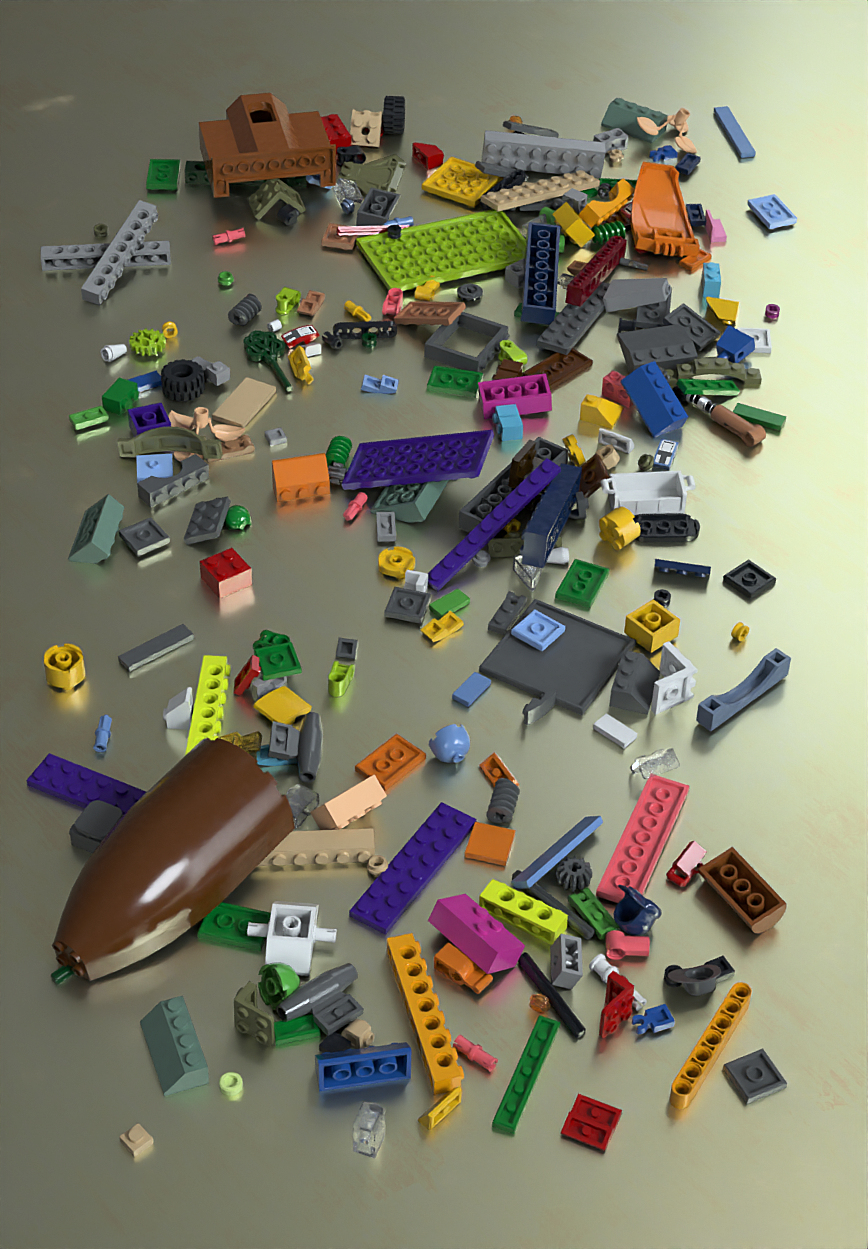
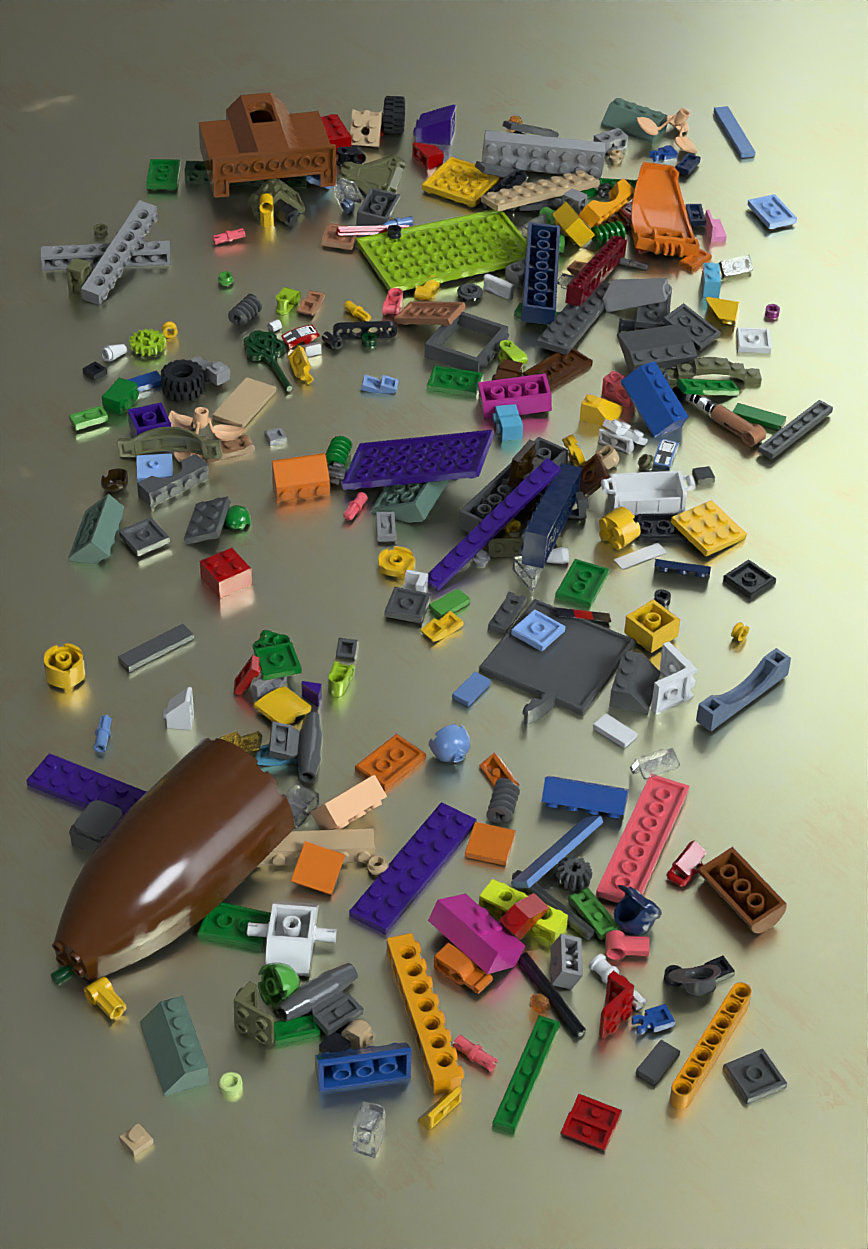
neon yellow brick [185,655,231,755] -> none
blue torso [716,325,755,363] -> none
none -> olive brick [66,258,91,299]
none -> black tile [83,361,107,381]
none -> yellow piece [83,976,126,1019]
none -> dark brown hair [101,468,128,493]
none -> yellow piece [259,193,274,227]
none -> orange tile [291,841,345,896]
none -> dark purple slope [301,681,322,707]
none -> dark purple slope [413,104,456,146]
none -> white tile [484,273,514,300]
none -> red slope [499,893,550,940]
none -> blue slope [541,776,629,818]
none -> black sticker [556,607,611,622]
none -> white plate [603,419,648,446]
none -> white sticker [614,543,667,569]
none -> dark grey tile [636,1040,680,1086]
none -> yellow plate [670,500,747,556]
none -> black tile [692,466,715,485]
none -> clear smoke plate [719,255,753,278]
none -> dark grey plate [758,400,833,459]

